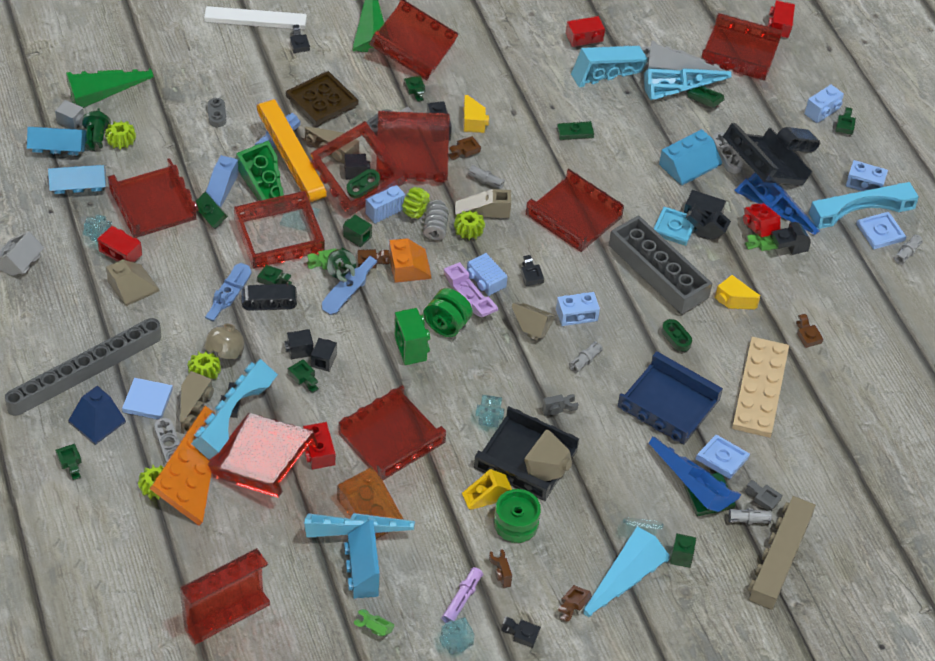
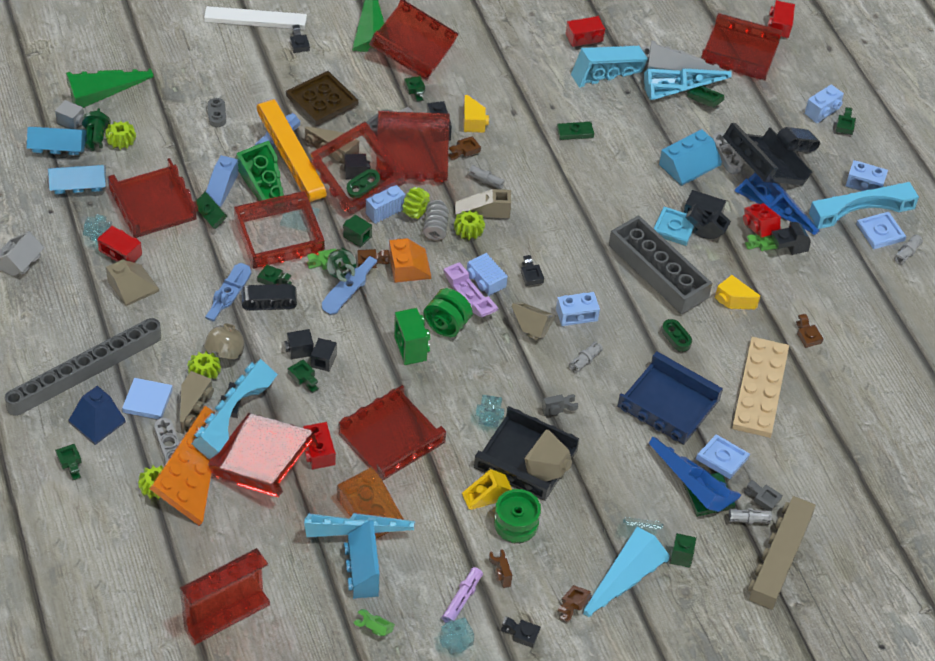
clear red panel [525,169,624,252] -> none

